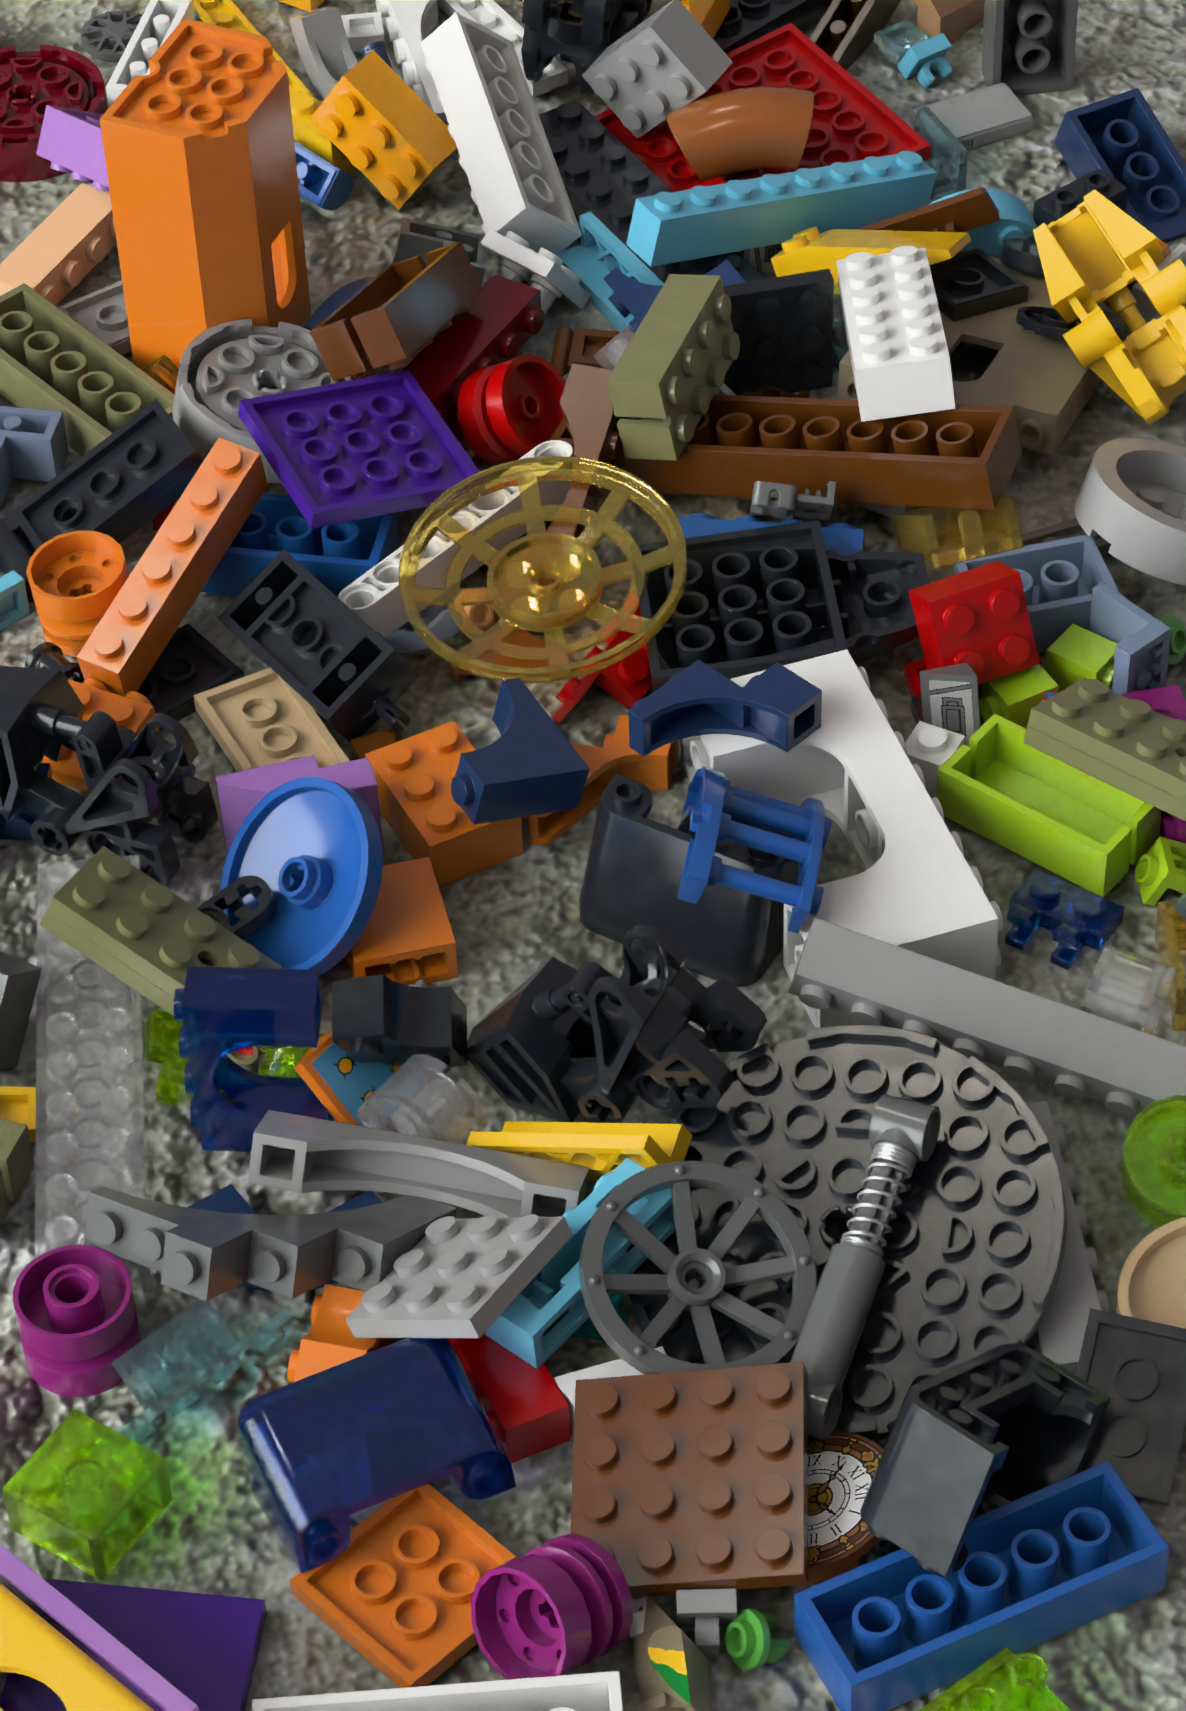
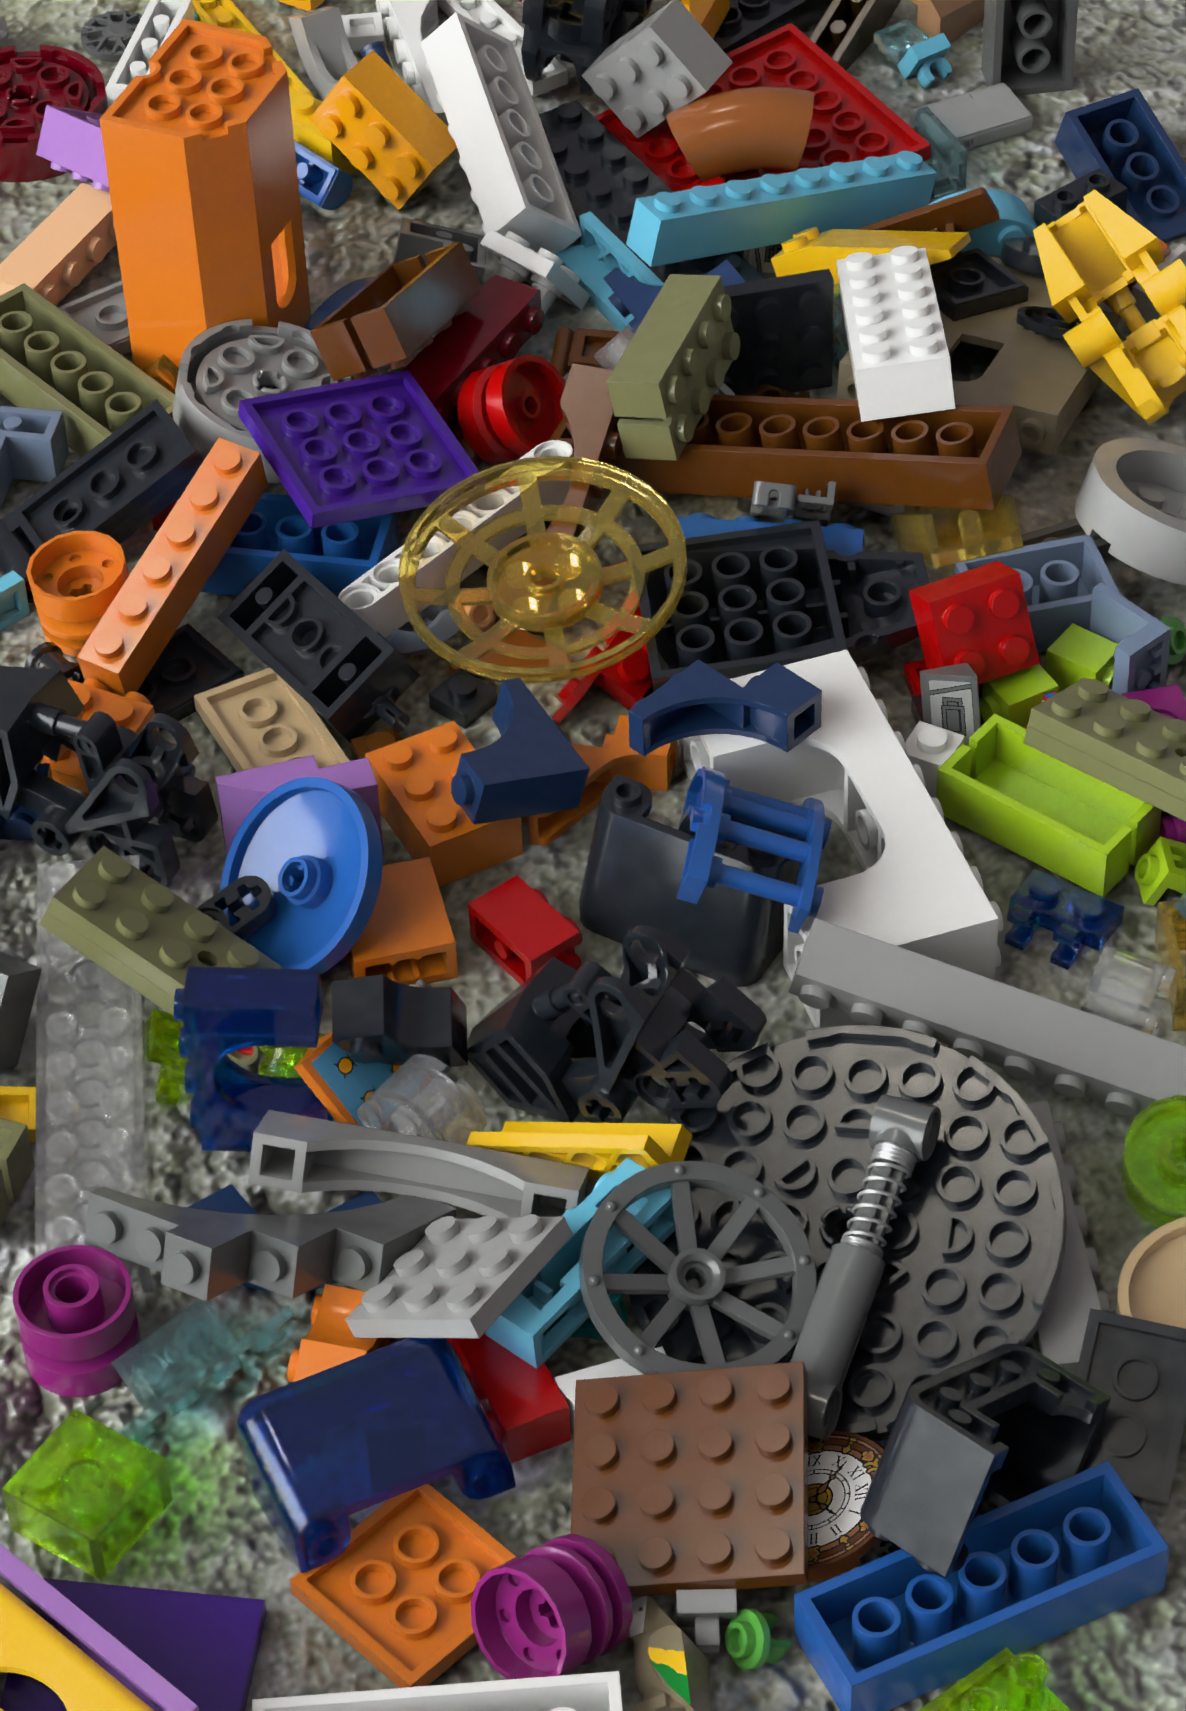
none -> black plate [429,669,497,729]
none -> red brick [468,875,583,985]

